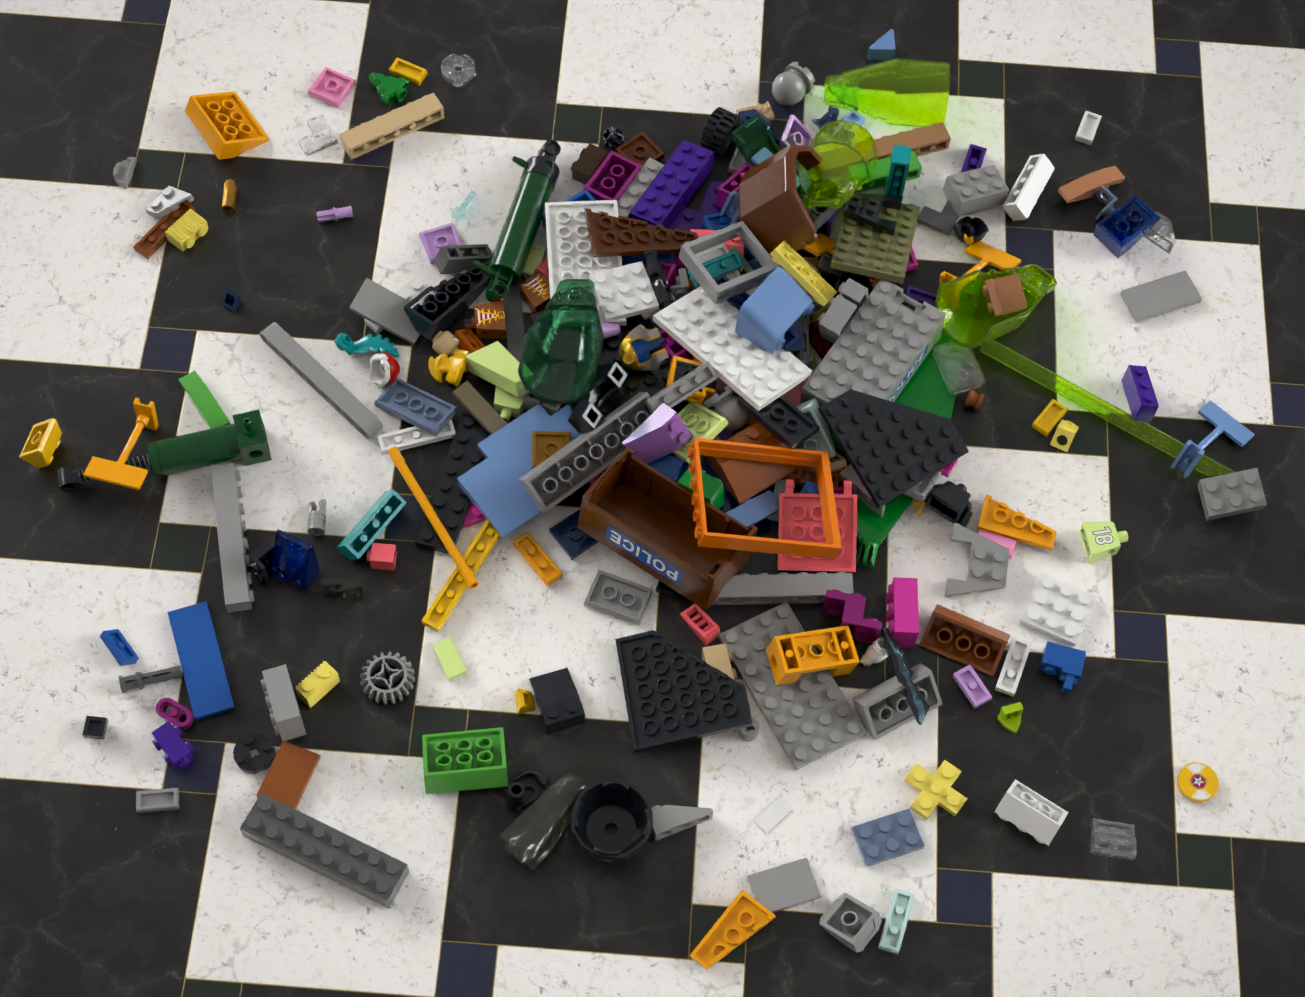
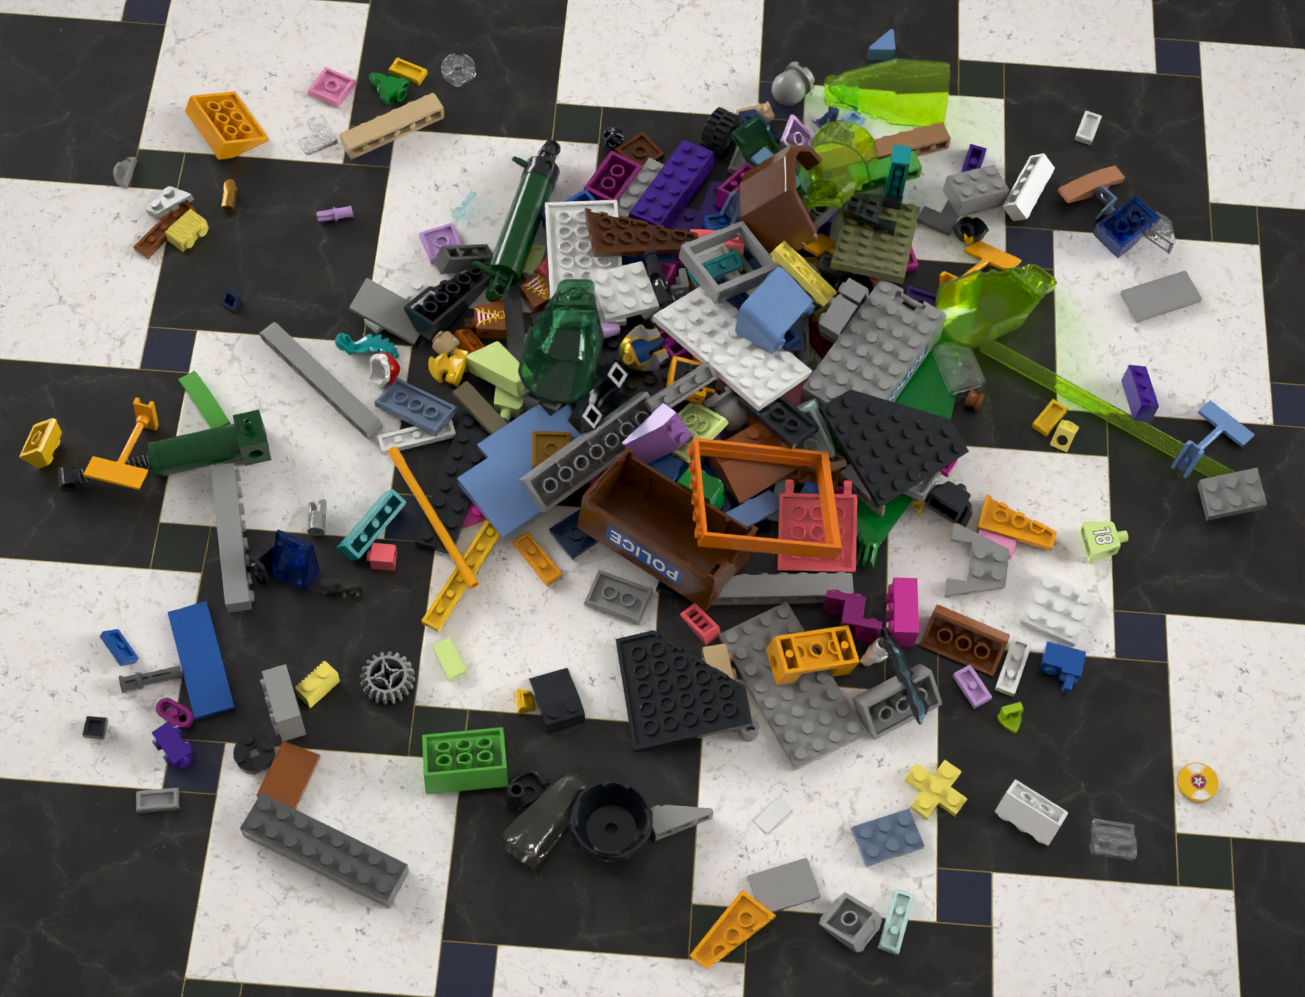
dark brown brick [571,143,608,185] -> none
nougat bracket [982,274,1027,318] -> none

